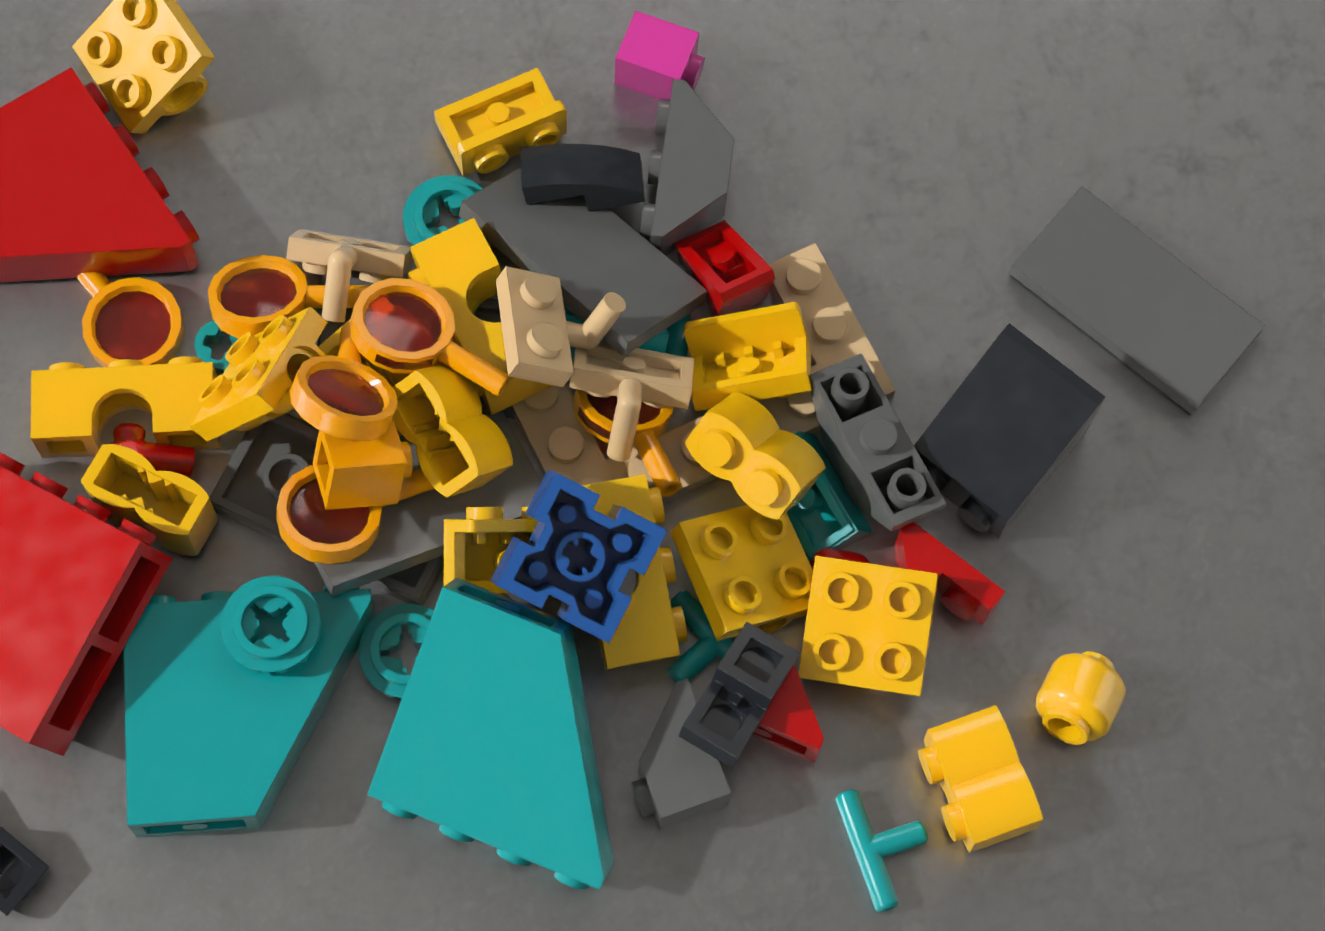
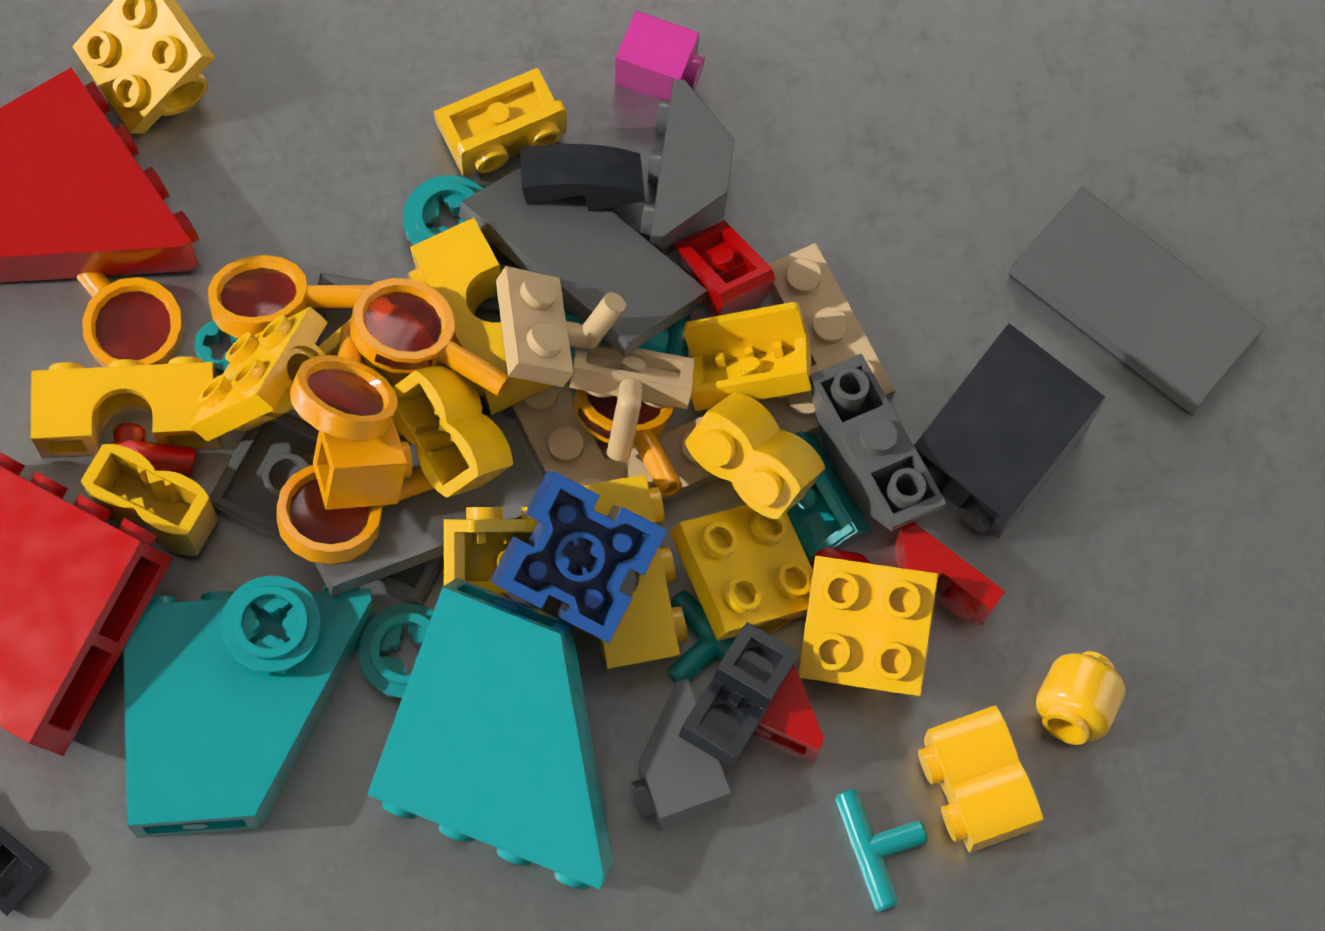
tan plate [286,229,412,322] -> none

